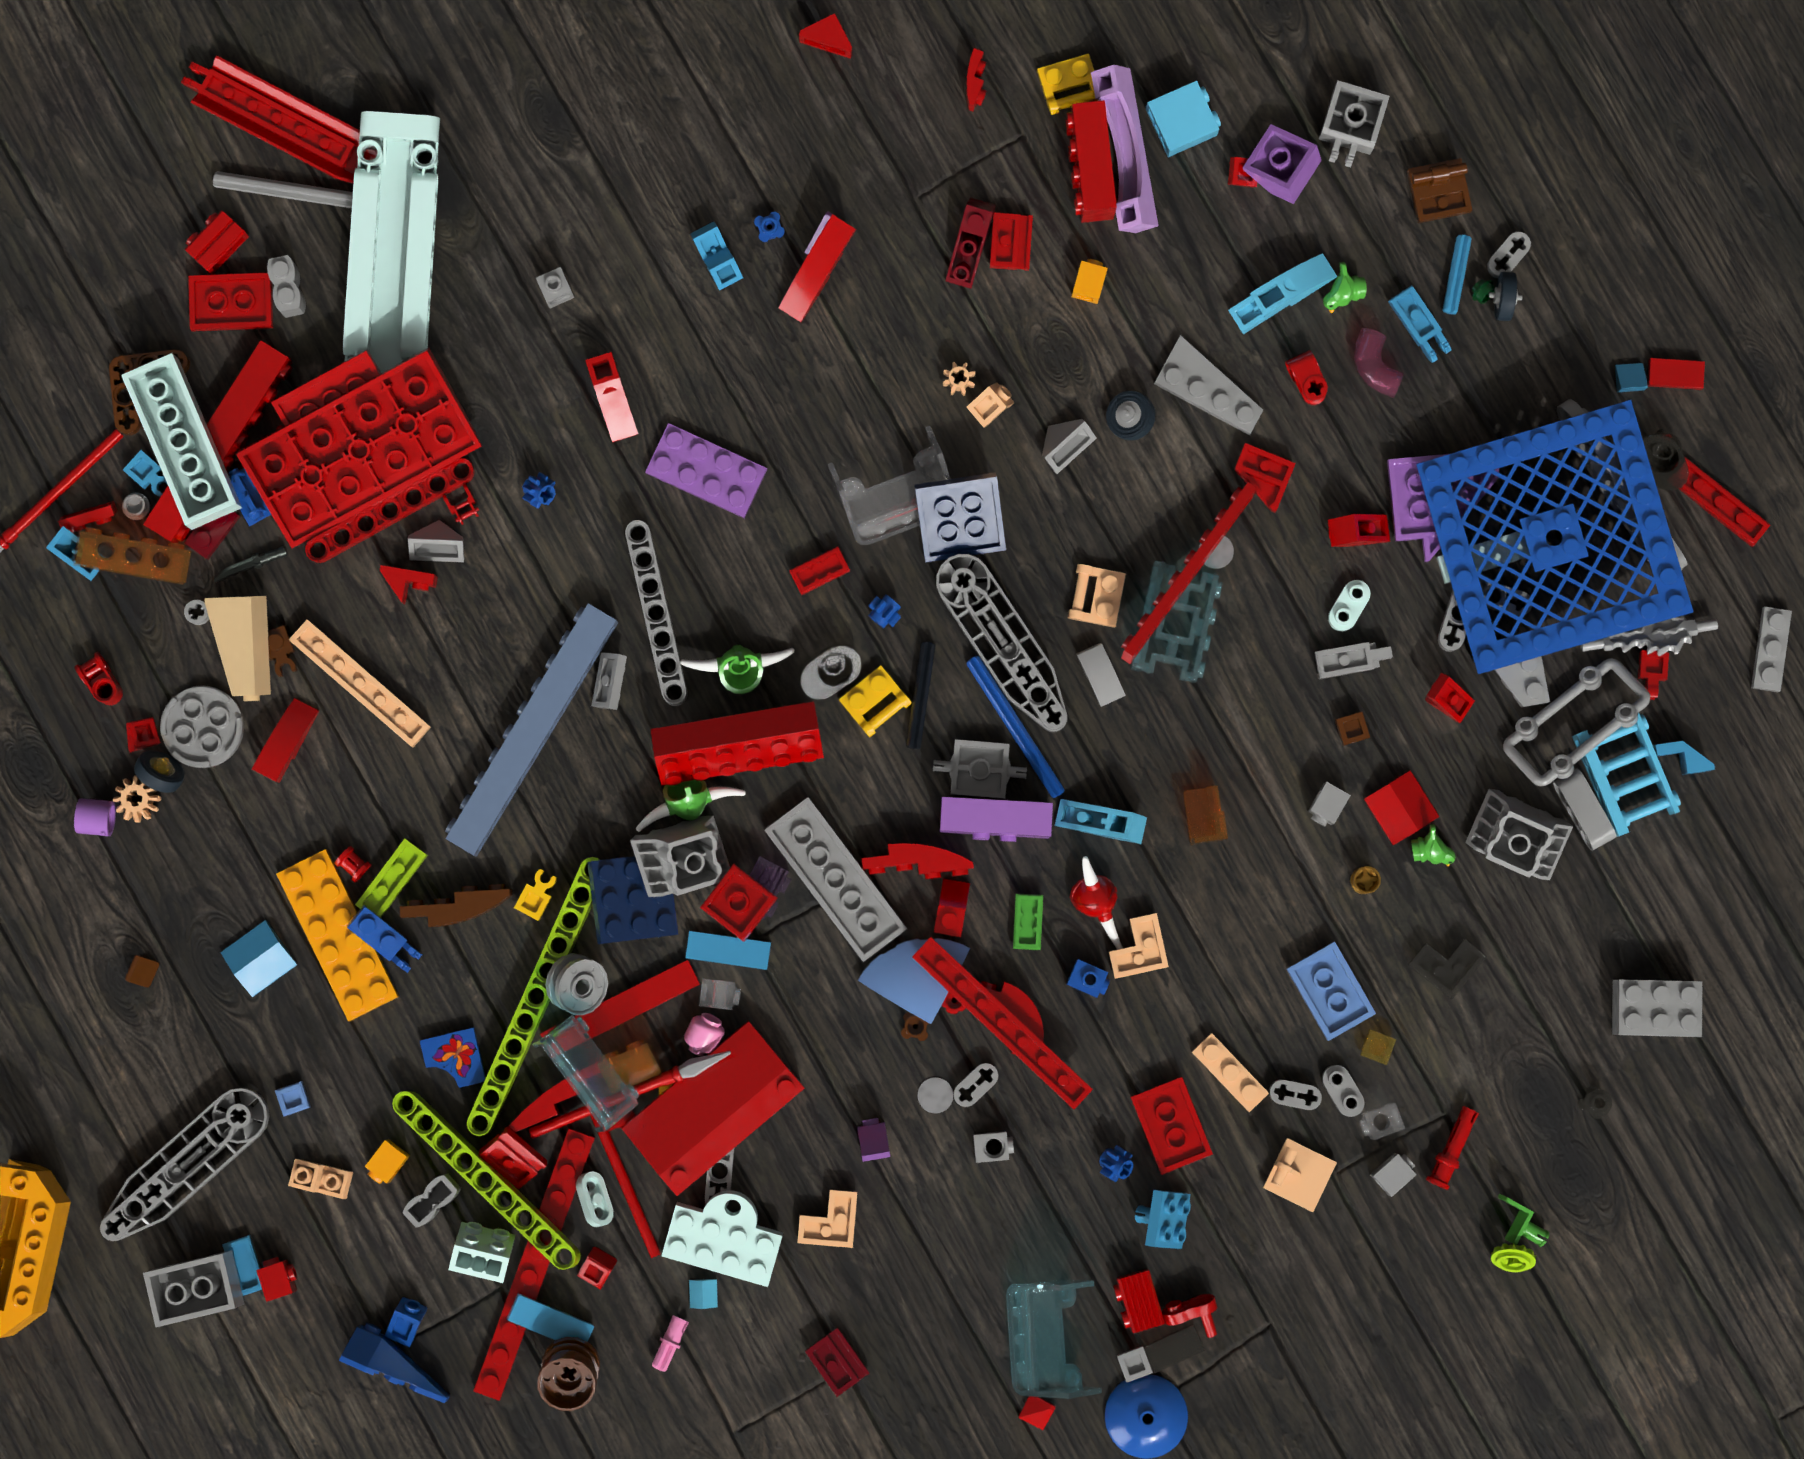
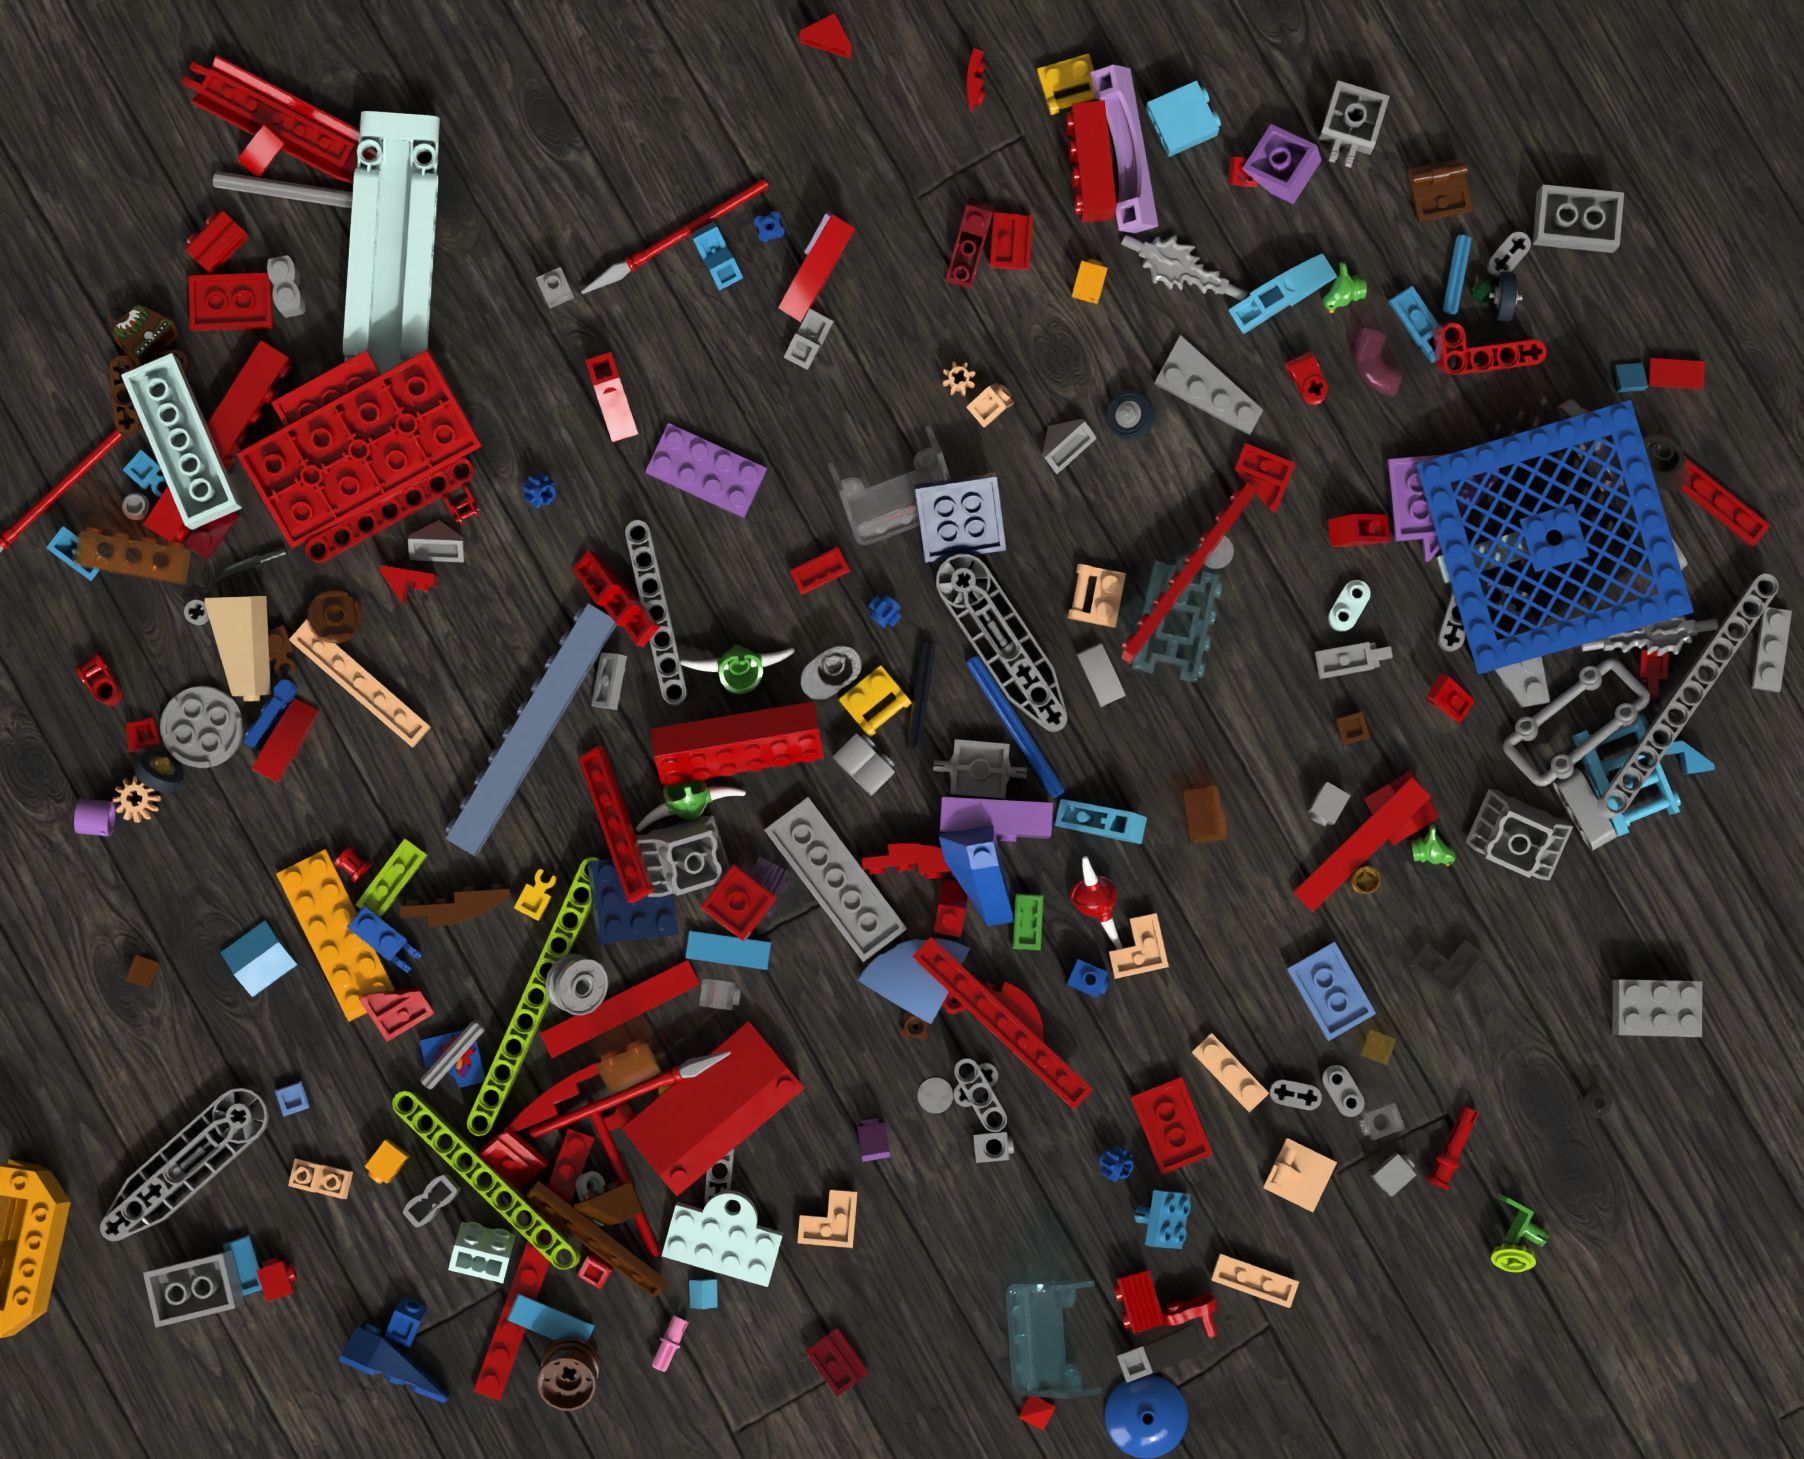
red plate [58,501,117,533] -> none
blue hinge [228,468,271,527] -> none
clear light blue windscreen [532,1015,639,1133] -> none
bright pink head [684,1013,724,1056] -> none
none -> torso [109,304,179,367]
none -> slope [238,123,288,178]
none -> blue hinge [243,679,298,751]
none -> reddish brown tile [307,590,362,644]
none -> wing [359,988,434,1042]
none -> light grey axle [420,1021,484,1089]
none -> reddish brown tile [524,1181,670,1298]
none -> red slope [572,549,660,647]
none -> reddish brown slope [574,1180,643,1226]
none -> red tile [578,745,655,903]
none -> red piece [581,178,769,294]
none -> light grey slope [784,308,834,370]
none -> light grey brick [833,733,895,796]
none -> blue wedge [939,825,1014,926]
none -> light grey beam [954,1058,1007,1132]
none -> light grey piece [1121,235,1248,301]
none -> light nougat plate [1211,1253,1299,1308]
none -> red tile [1293,777,1431,912]
none -> red beam [1433,322,1546,375]
none -> light grey brick [1532,185,1624,253]
none -> light grey beam [1597,574,1779,819]

